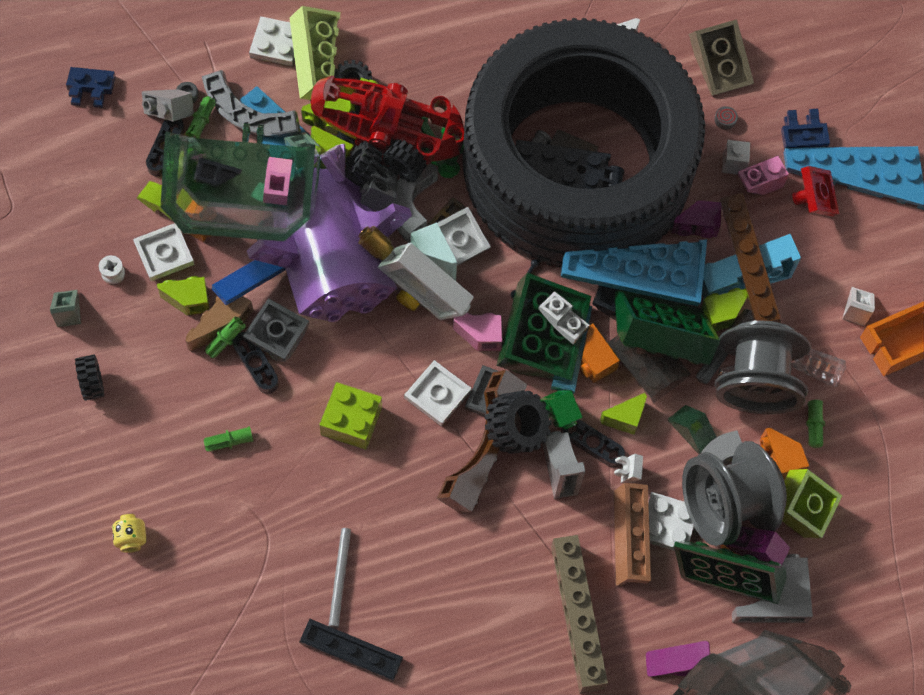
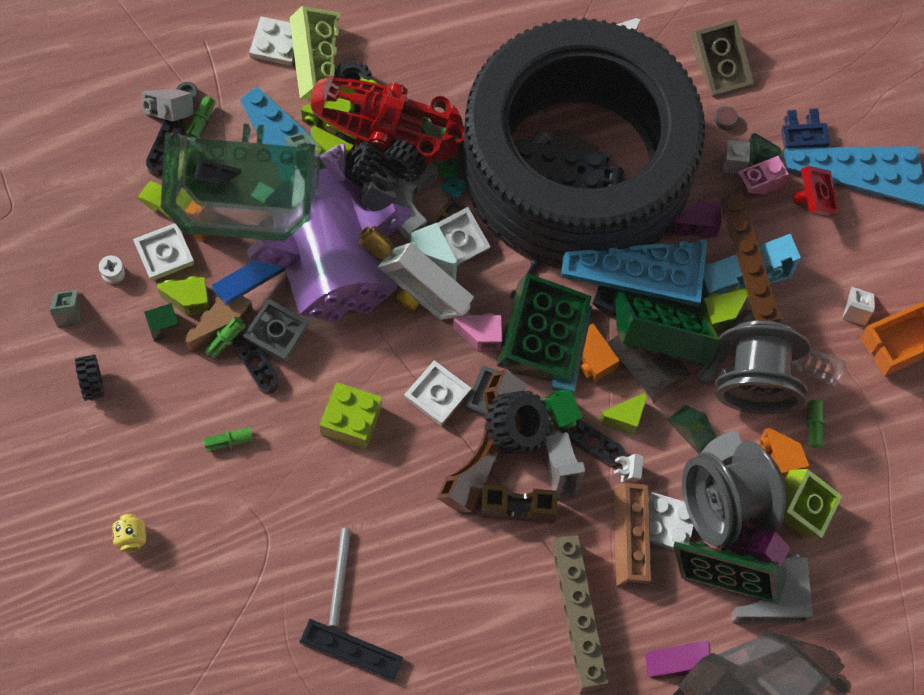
dark blue plate [66,67,116,108] -> none
tile [202,70,301,137] -> none
bright pink slope [263,157,292,206] -> none
white slope [539,291,589,344] -> none
none -> dark green panel [144,303,178,341]
none -> teal plate [441,175,467,199]
none -> dark brown arch [481,485,558,523]
none -> clear green slope [748,133,783,167]

